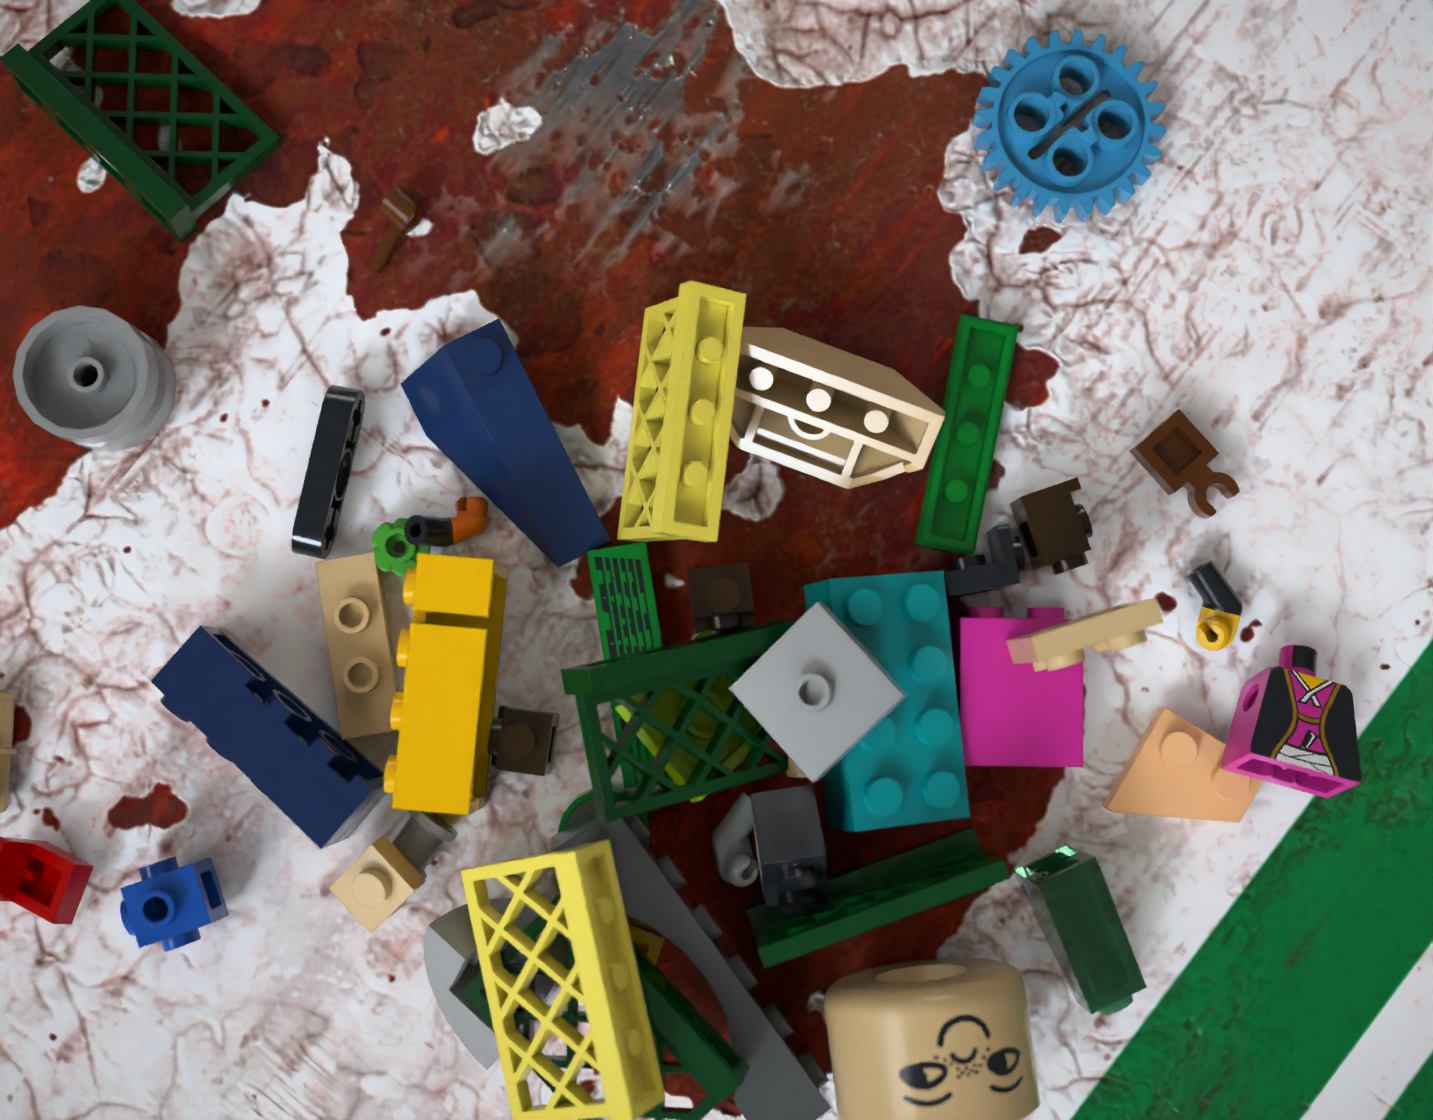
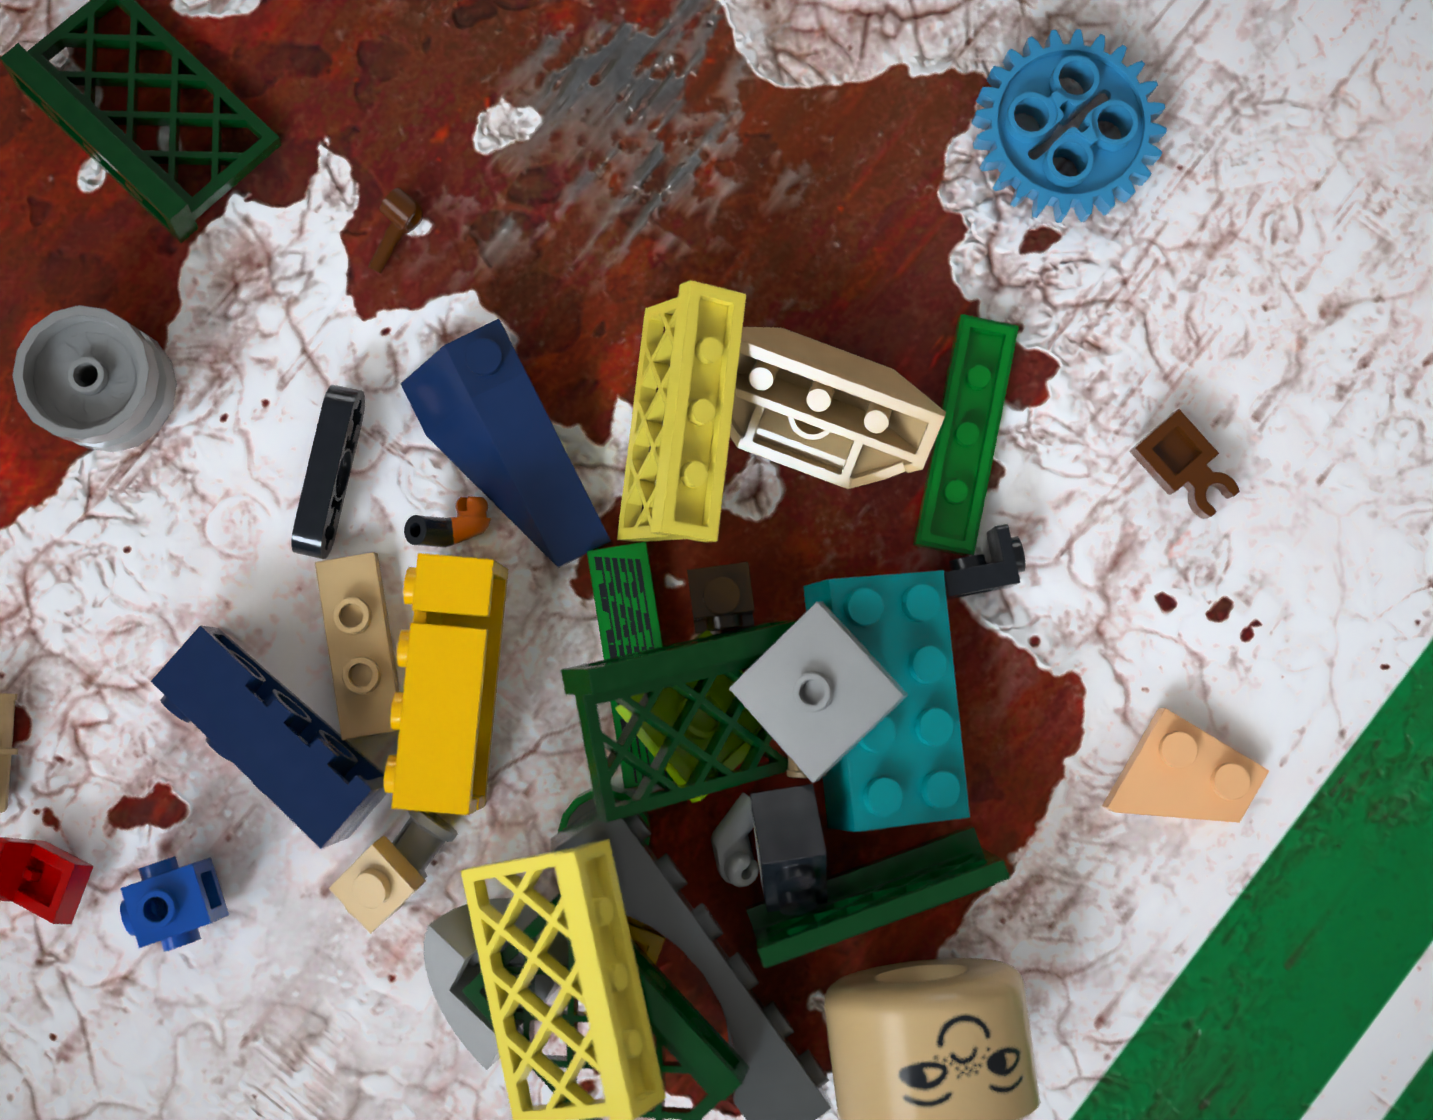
bright green plate [372,518,431,577] -> none
dark brown brick [487,705,560,776] -> none
dark pink brick [951,606,1083,767] -> none
tan plate [1006,598,1164,672] -> none
dark brown brick [1009,477,1093,575] -> none
clear green slope [1013,845,1147,1015] -> none
arm [1187,560,1242,651] -> none
torso [1221,645,1361,798] -> none

